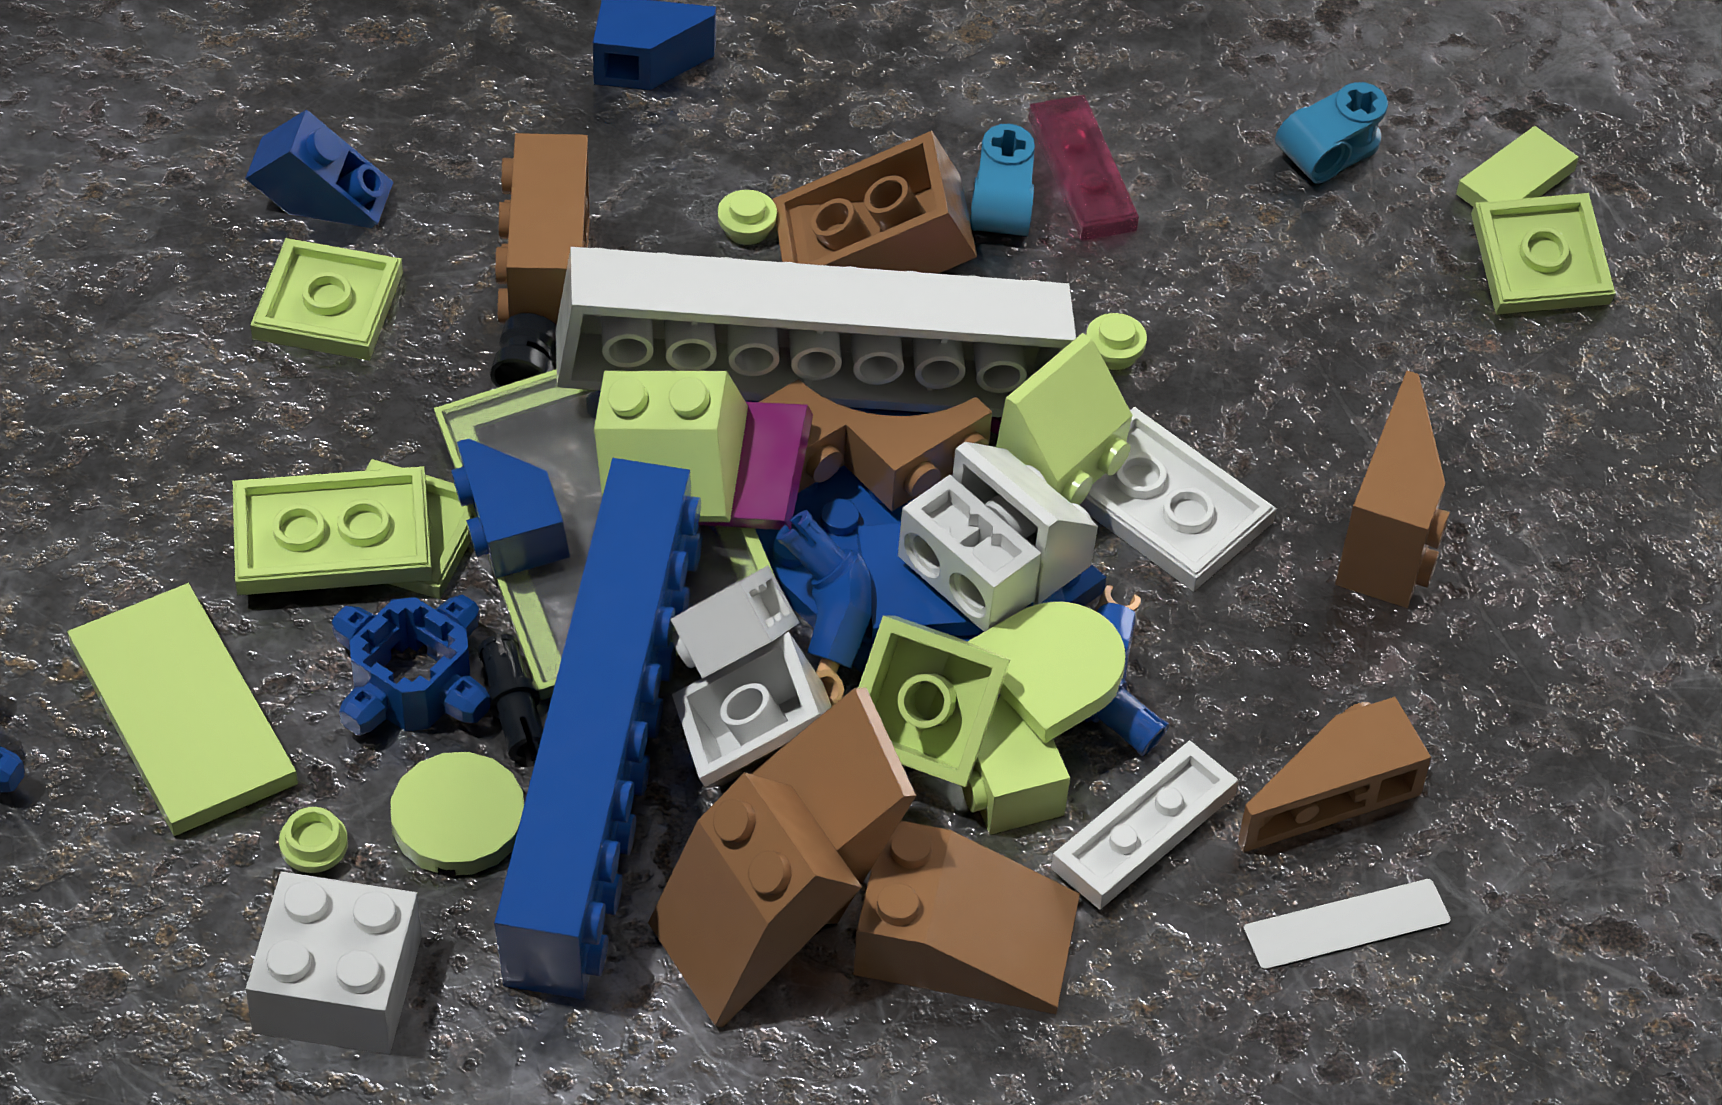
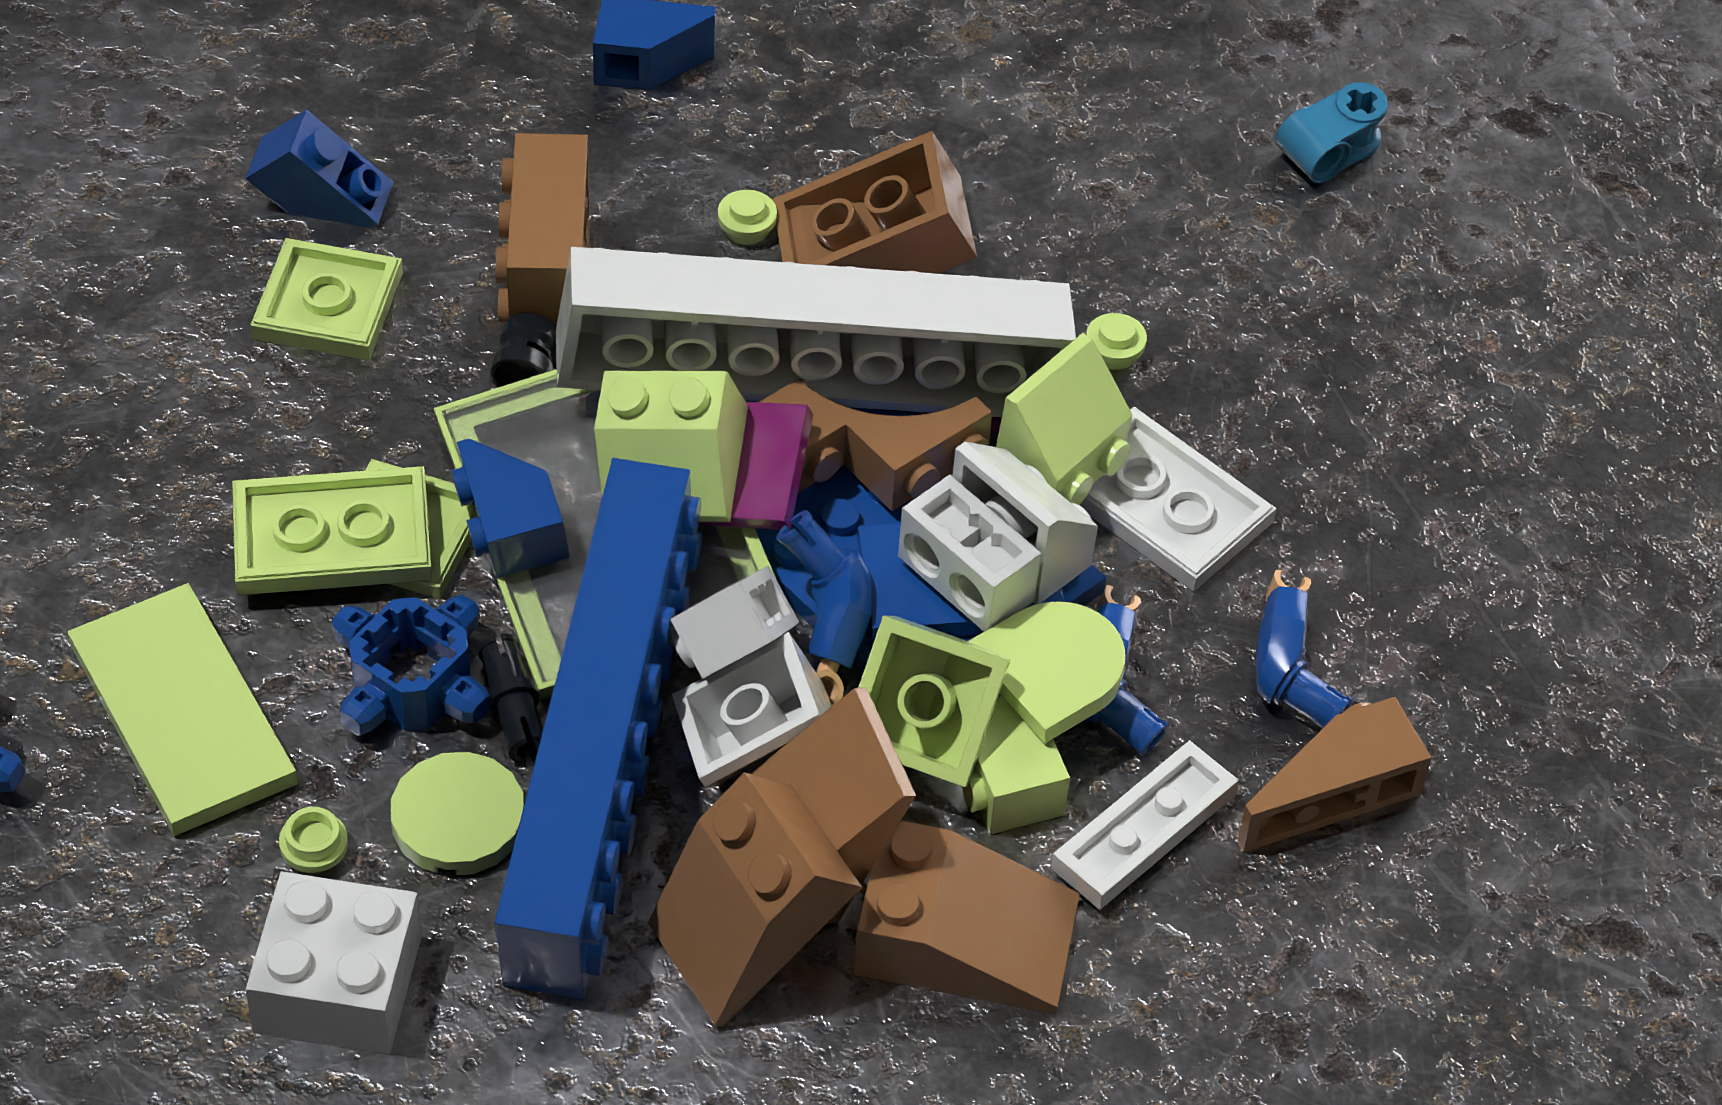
dark azure piece [970,124,1035,237] -> none
clear pink tile [1028,94,1139,241] -> none
white sticker [1244,879,1450,969] -> none
medium nougat slope [1335,371,1450,608] -> none
yellowish green tile [1456,126,1579,207] -> none
yellowish green tile [1471,193,1615,315] -> none
none -> blue arm [1255,569,1354,728]

